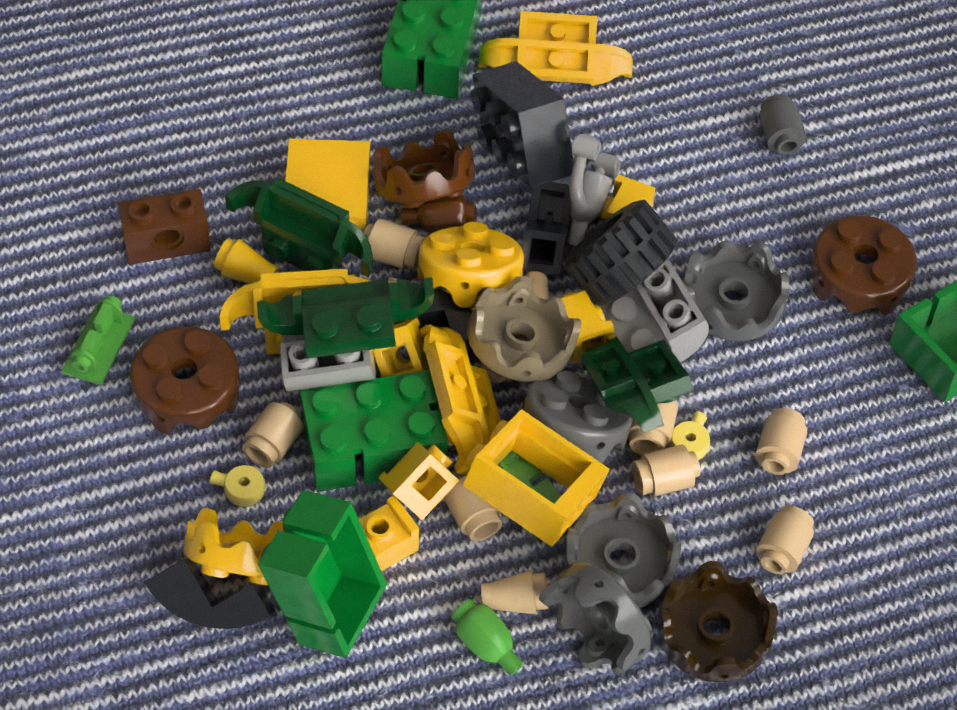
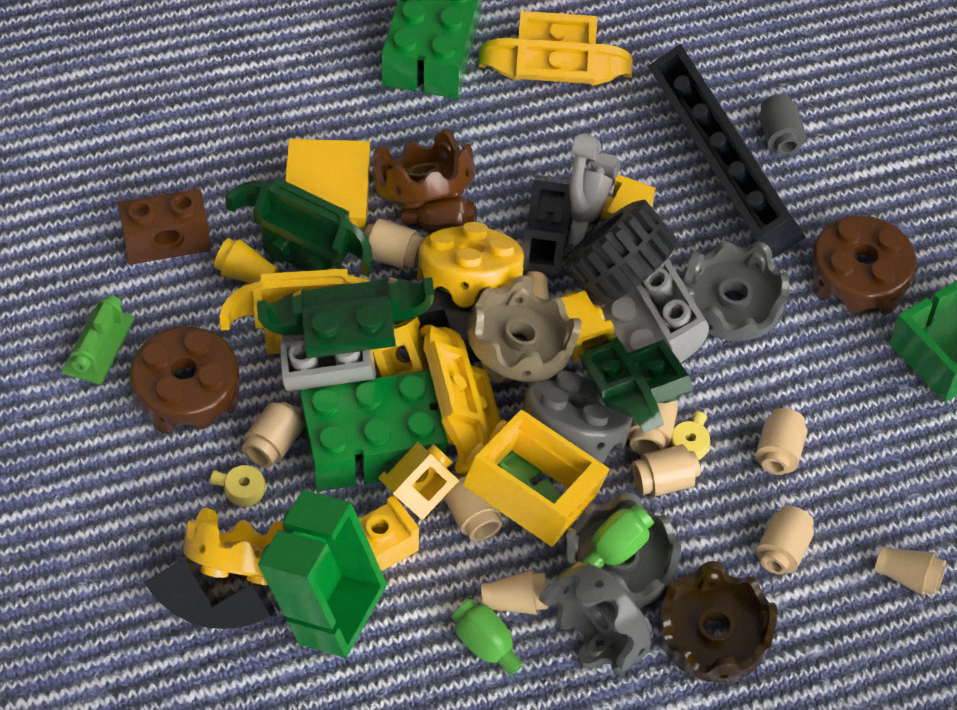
black brick [471,61,574,188] -> none
none -> bright green plant [581,504,654,568]
none -> black brick [648,44,806,259]
none -> tan cone [875,546,946,596]

